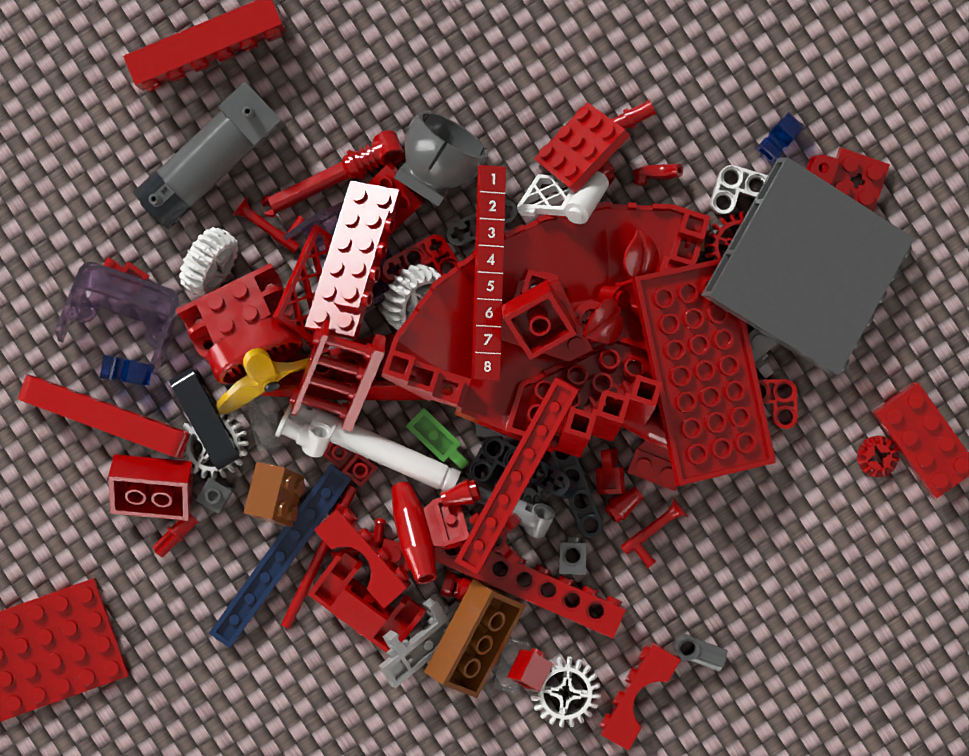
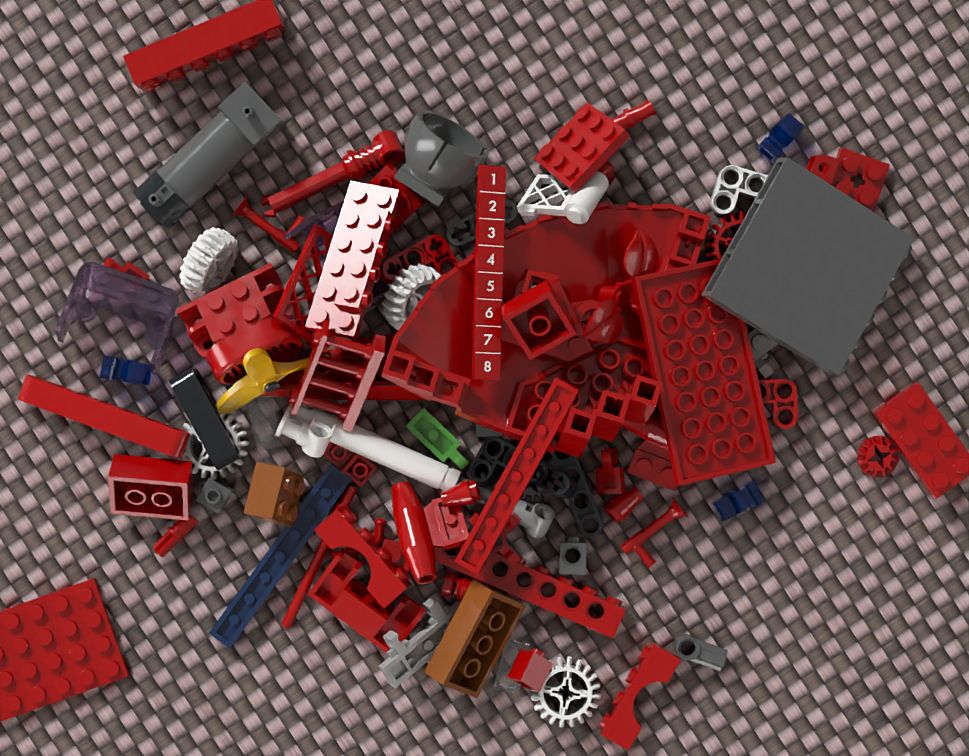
red arm [632,164,683,186] -> none
none -> clear blue leg [712,478,765,521]

